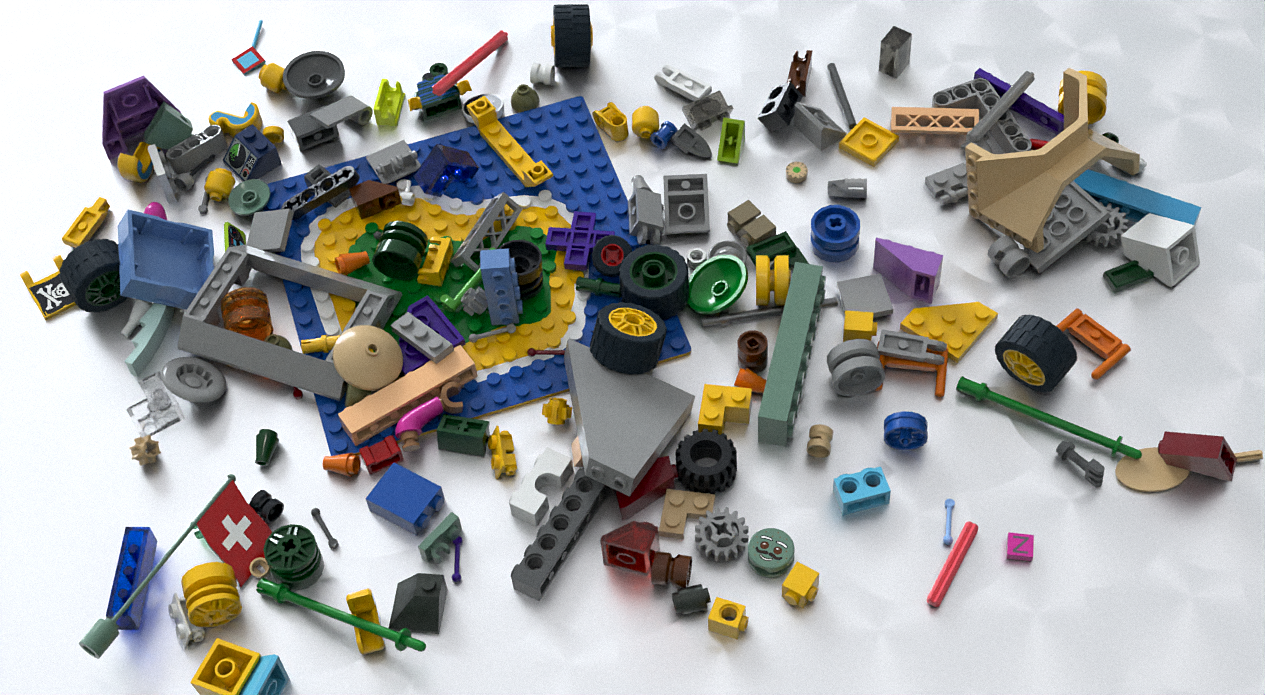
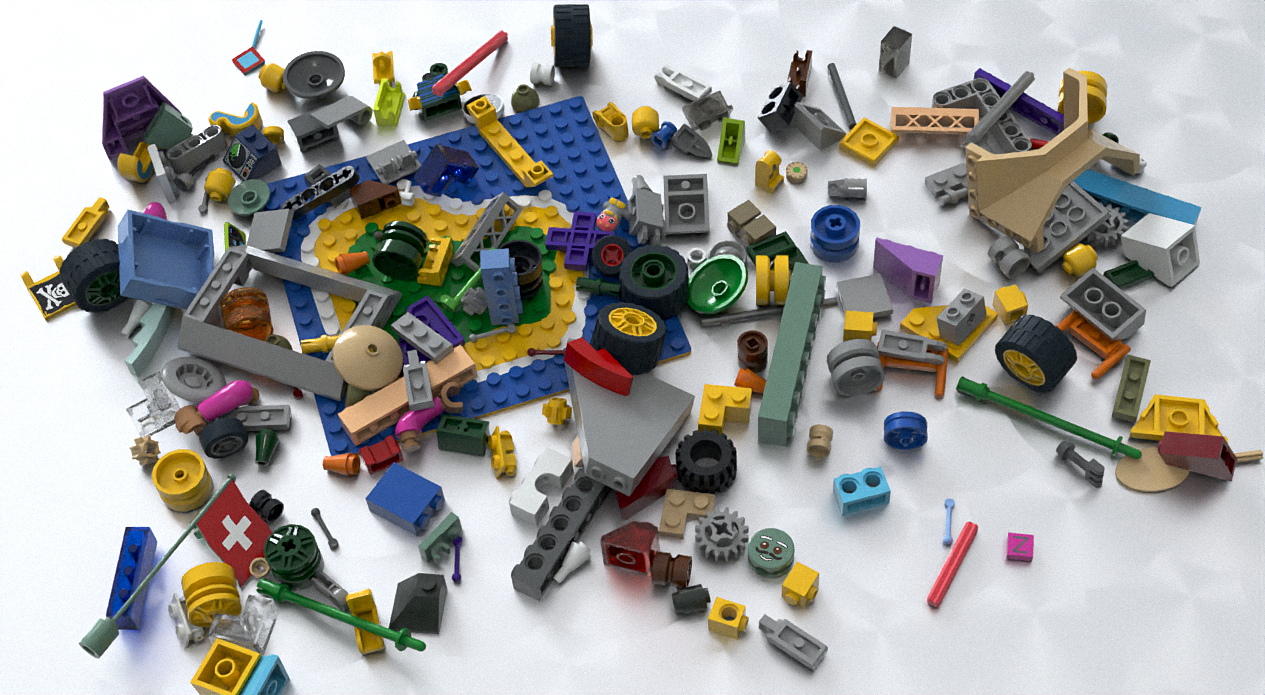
none -> yellow wheel [152,449,213,512]
none -> dark pink piece [174,380,260,436]
none -> black wheel [199,418,248,459]
none -> clear brick [207,595,279,657]
none -> light grey plate [218,405,291,431]
none -> light grey piece [310,571,348,611]
none -> yellow hips [372,51,395,87]
none -> light grey hinge [403,350,434,411]
none -> white cone [553,541,591,584]
none -> red slope [564,337,633,396]
none -> animal [596,197,631,232]
none -> yellow leg [755,150,784,194]
none -> light grey hinge [758,614,828,670]
none -> light grey brick [937,288,987,345]
none -> yellow brick [992,284,1028,325]
none -> light grey slope [1060,268,1146,341]
none -> yellow head [1062,243,1098,277]
none -> olive plate [1111,354,1151,423]
none -> yellow wing [1129,394,1228,443]

